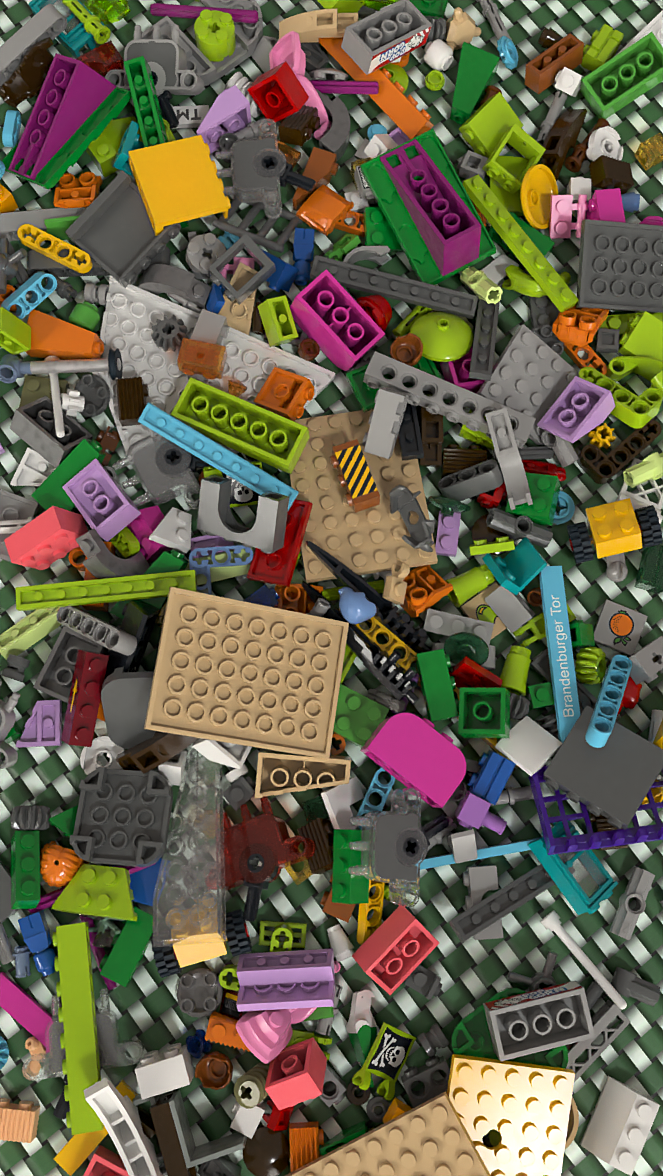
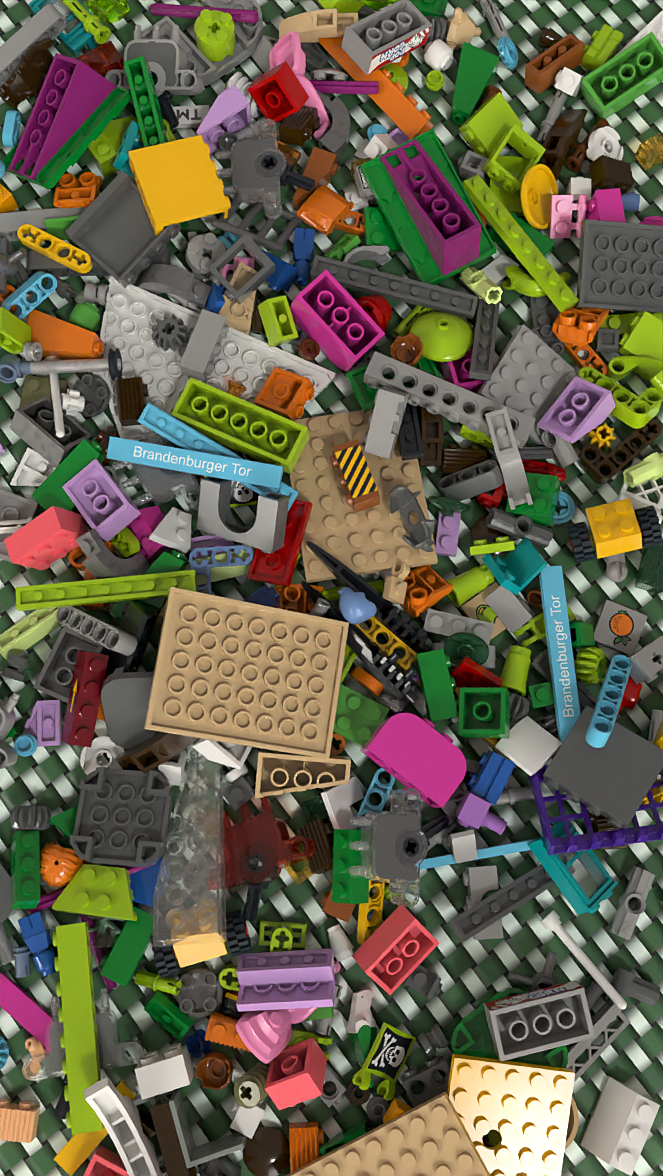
clear orange brick [177,338,227,380] -> none
red tile [262,1100,294,1131] -> none
none -> medium azure plate [14,734,38,757]
none -> light grey bush [23,342,43,362]
none -> medium azure tile [106,436,284,489]
none -> lime axle [134,970,182,996]
none -> green plate [144,991,194,1041]
none -> orange beam [349,666,385,697]

